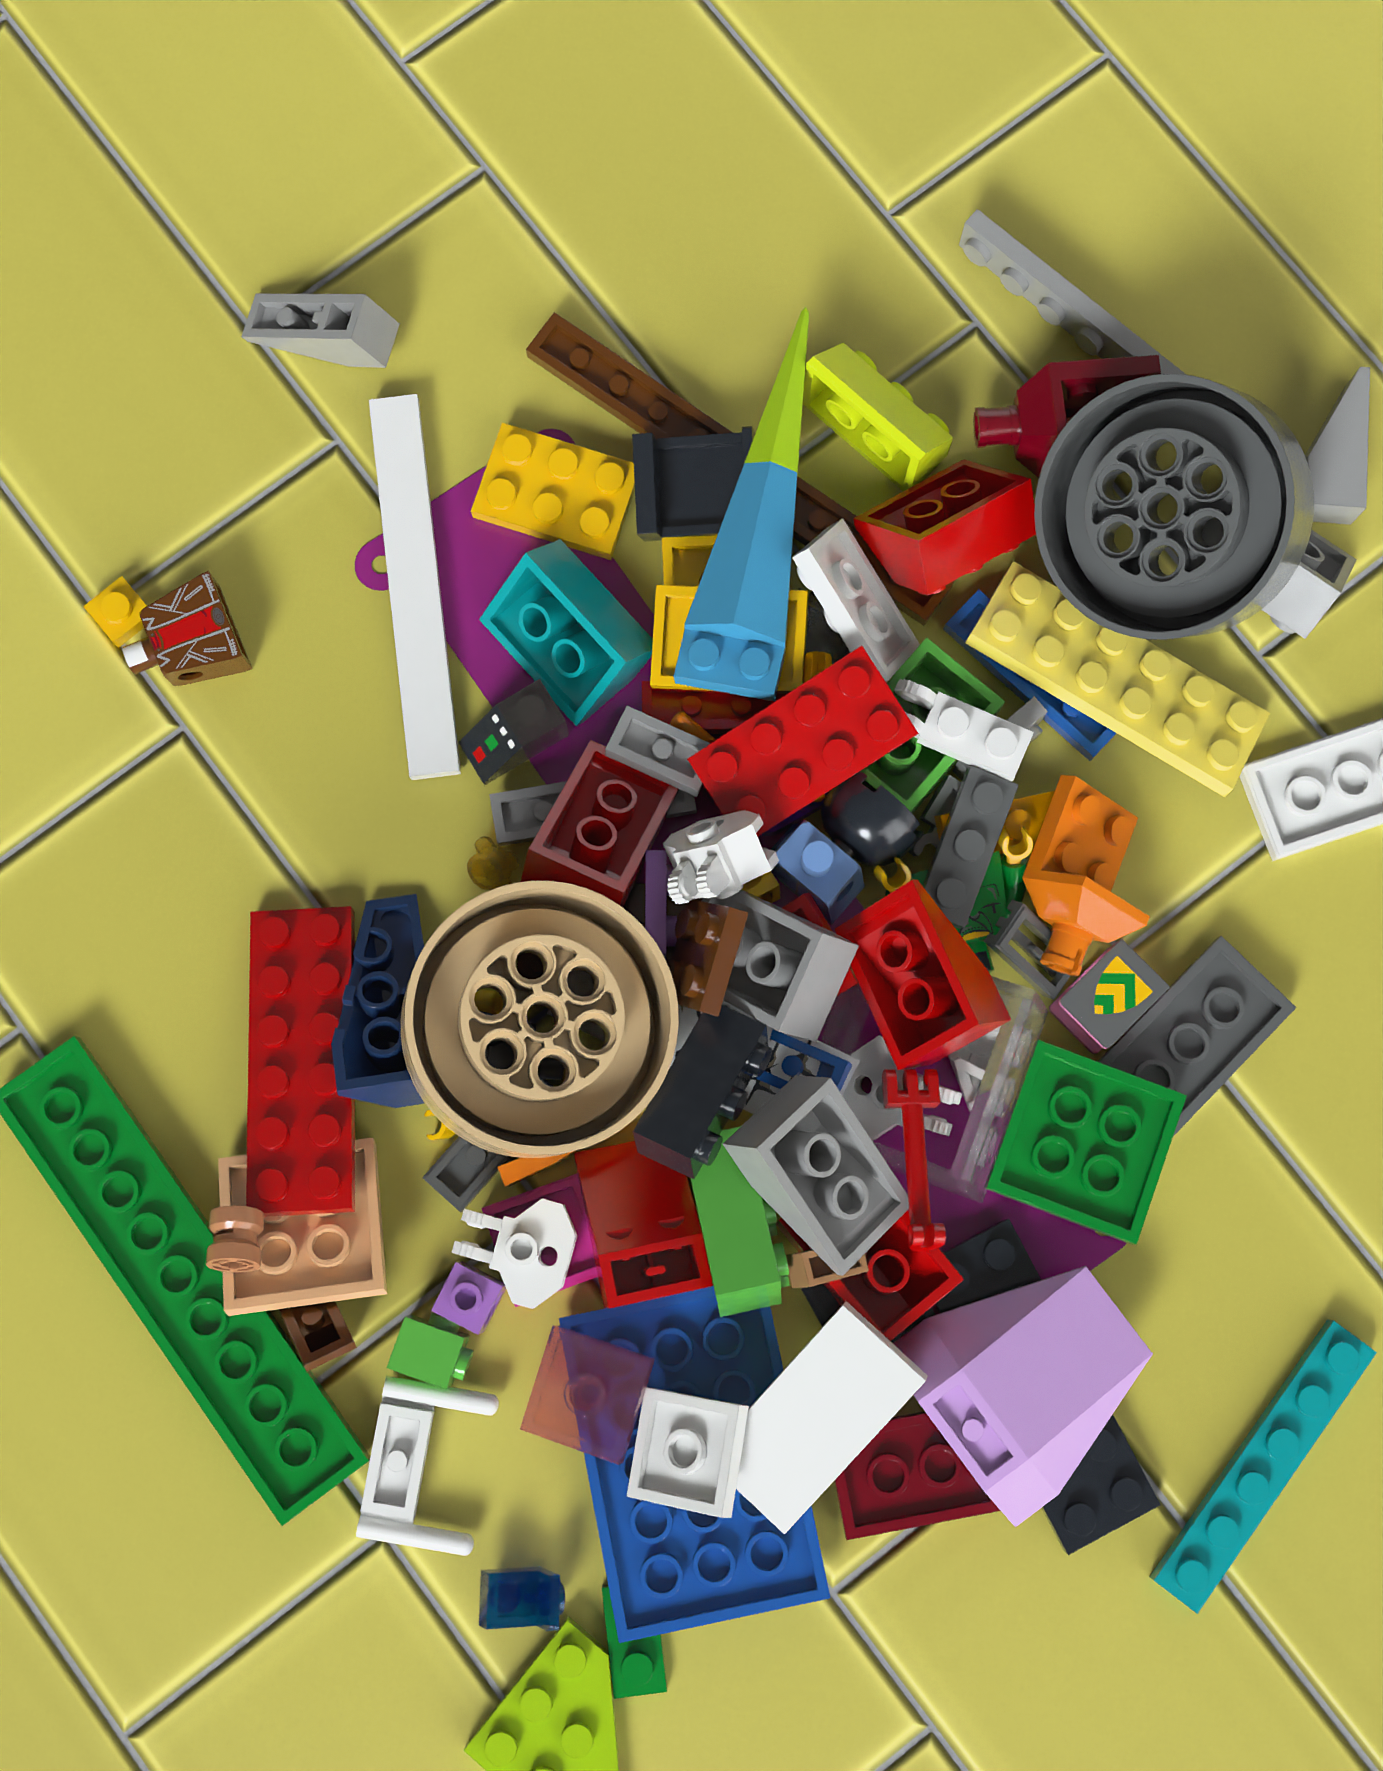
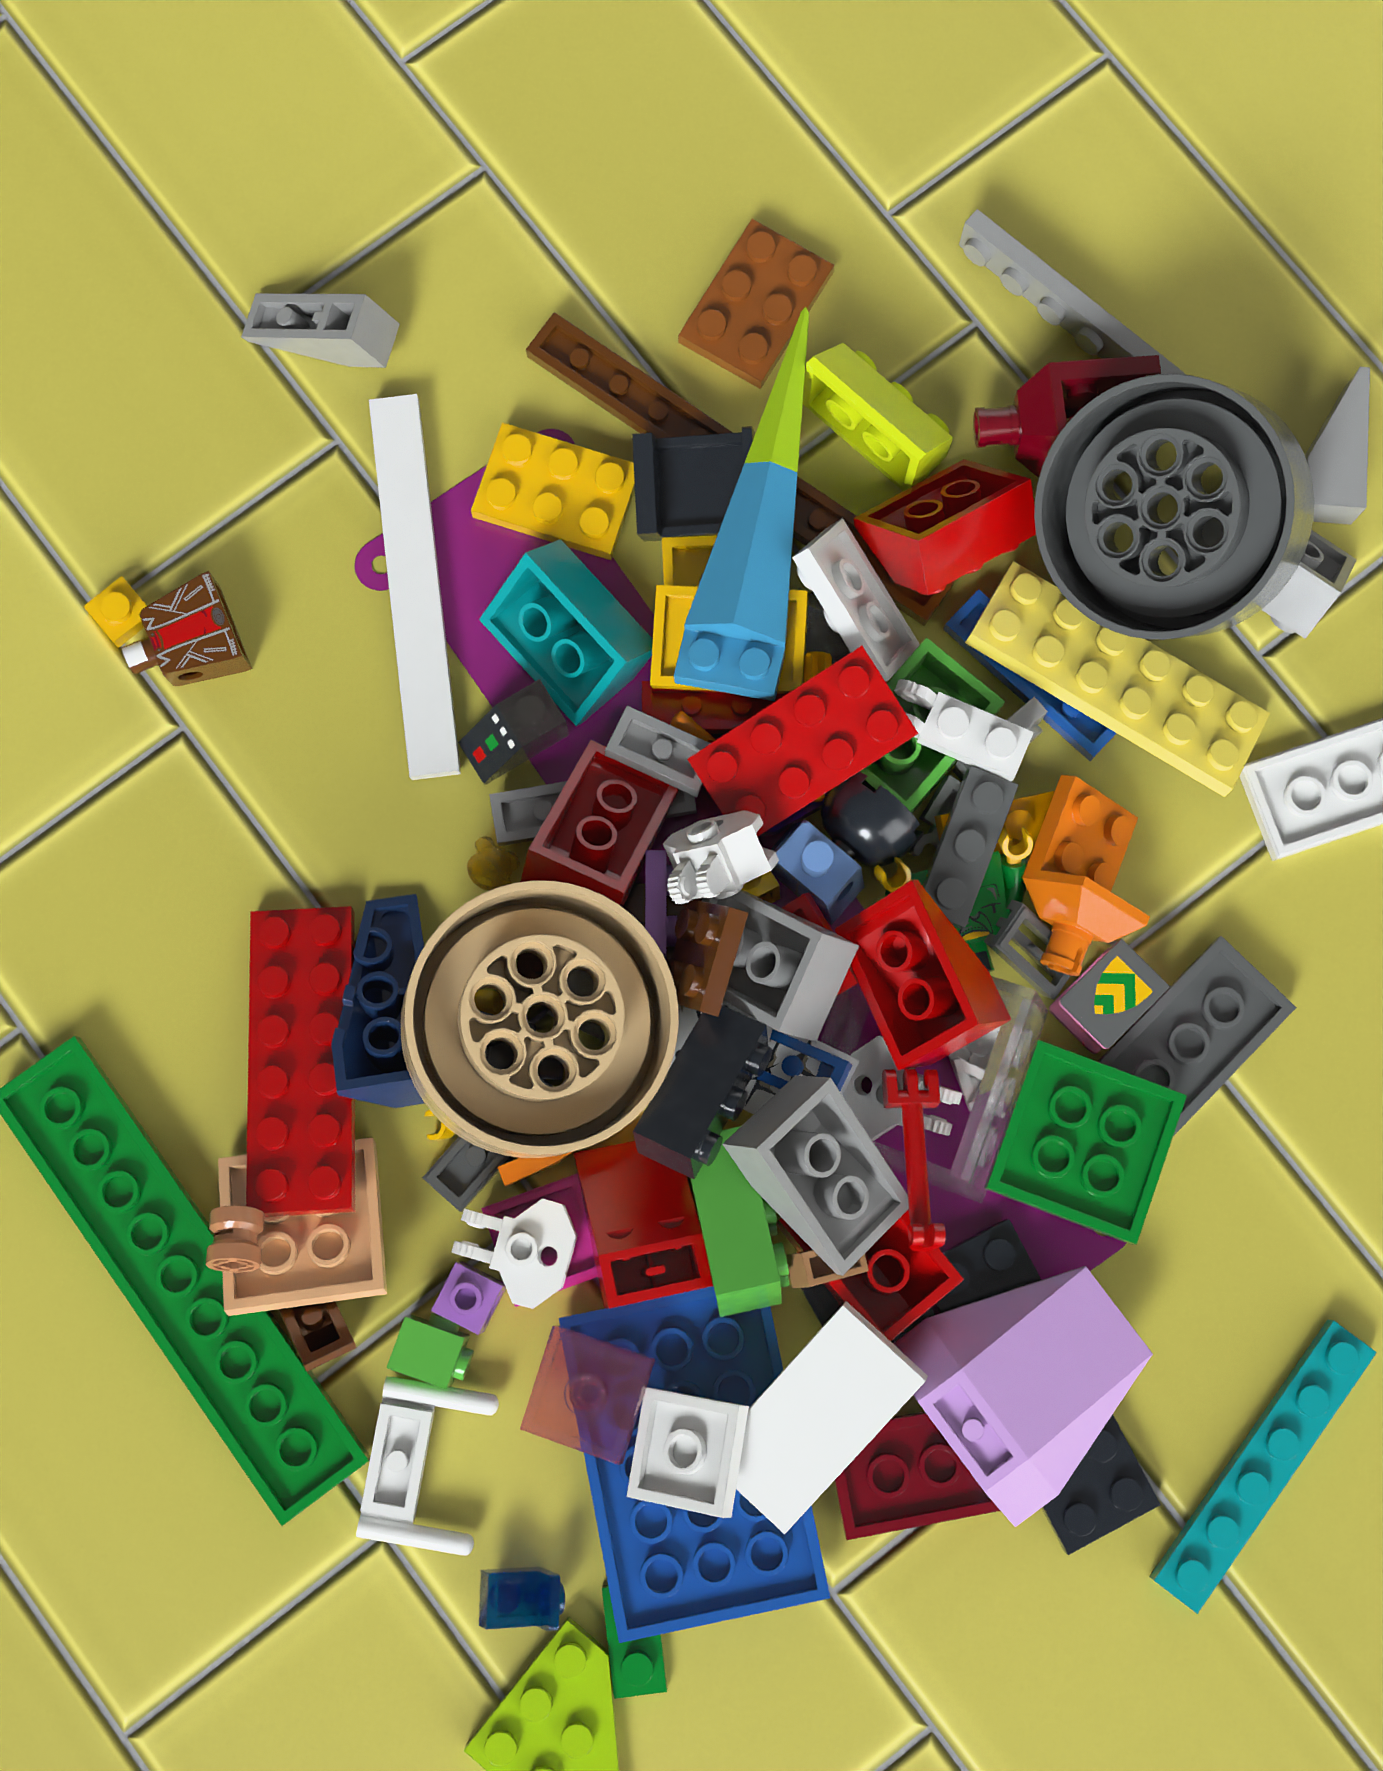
none -> dark orange plate [678,219,835,389]

